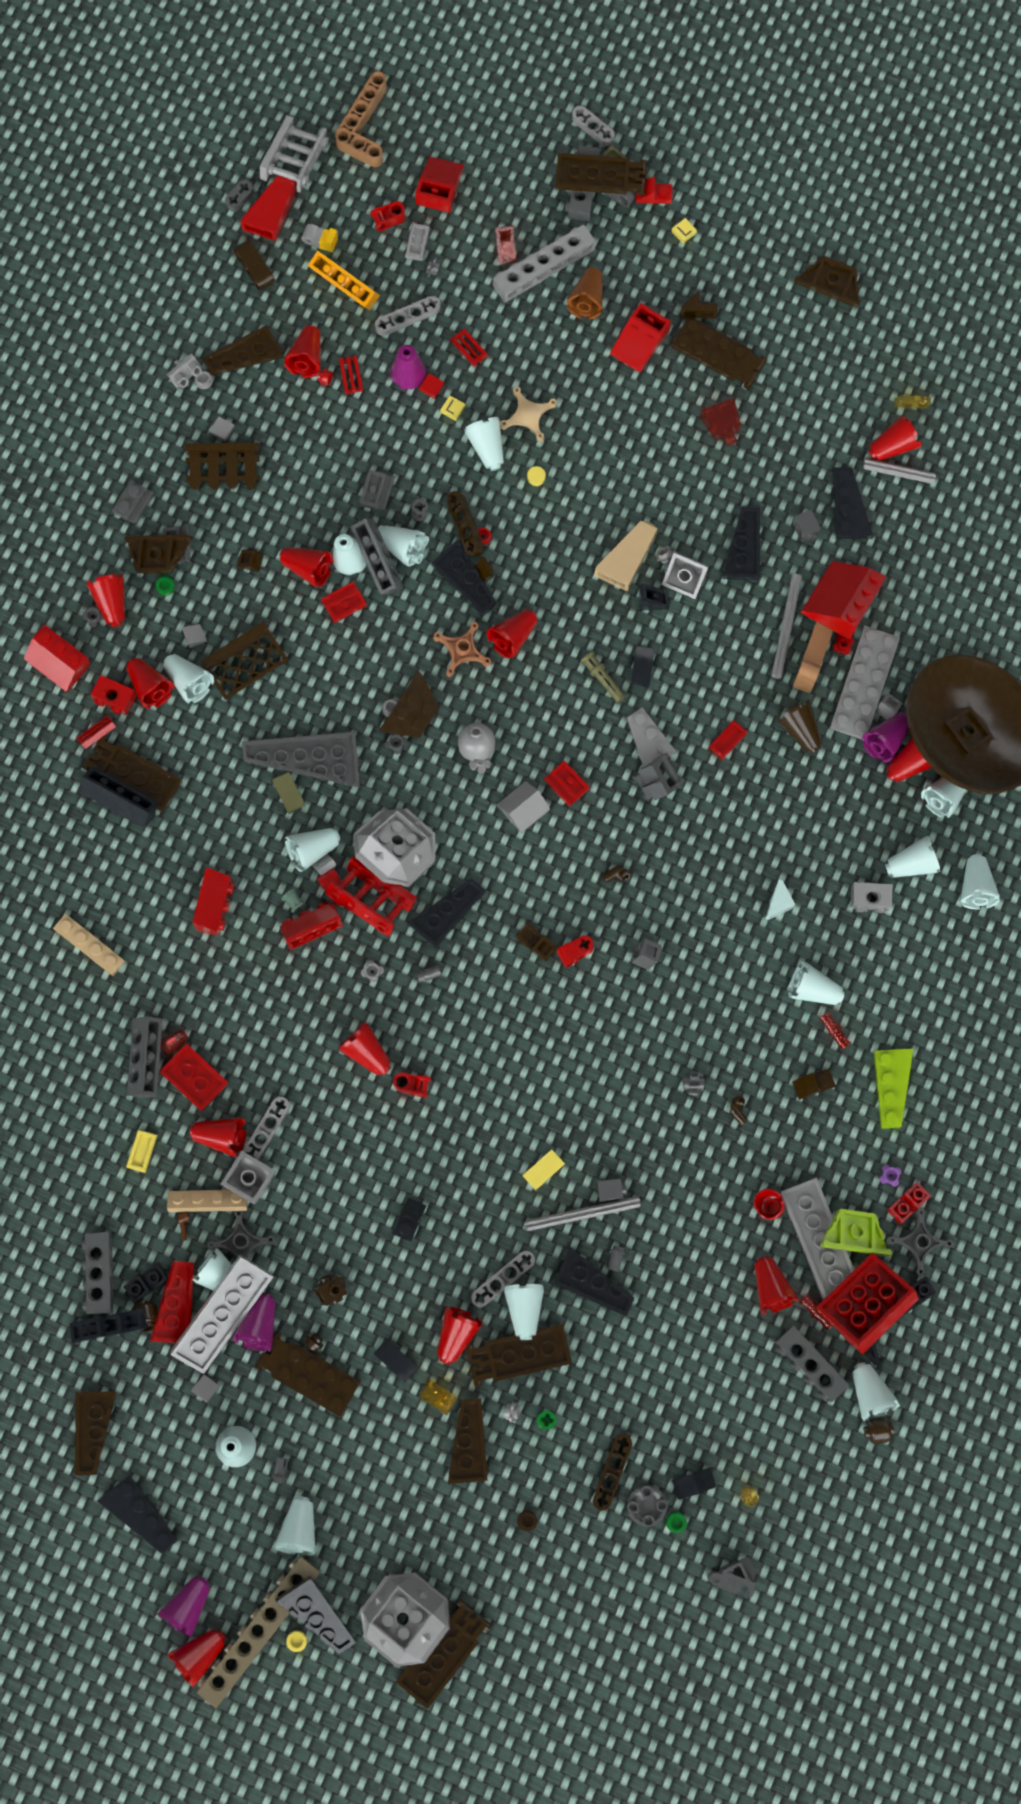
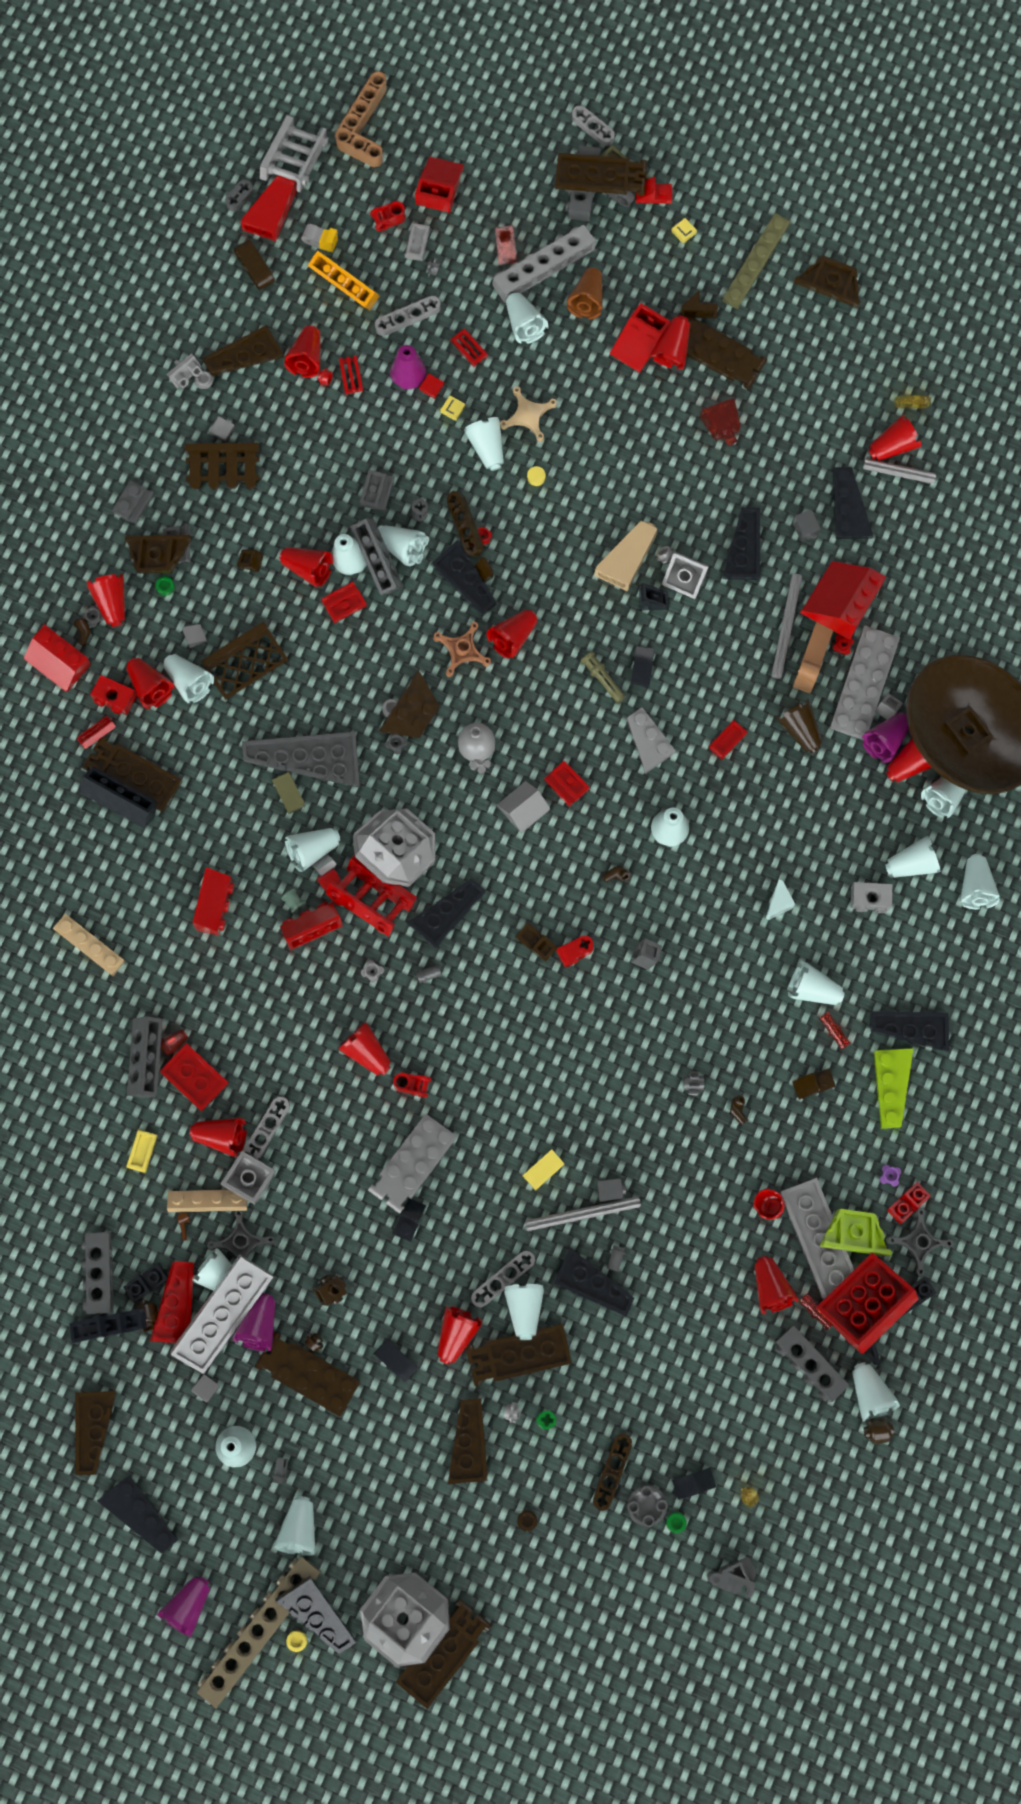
red cone [167,1629,226,1687] -> none
clear yellow slope [419,1380,457,1415] -> none
dark grey piece [632,753,684,800] -> none
none -> dark brown arm [73,618,91,646]
none -> light grey hinge [368,1114,457,1214]
none -> light aqua cone [506,293,548,344]
none -> red cone [650,315,690,370]
none -> light aqua cone [651,808,689,847]
none -> olive plate [722,213,791,309]
none -> black wing [870,1011,949,1052]

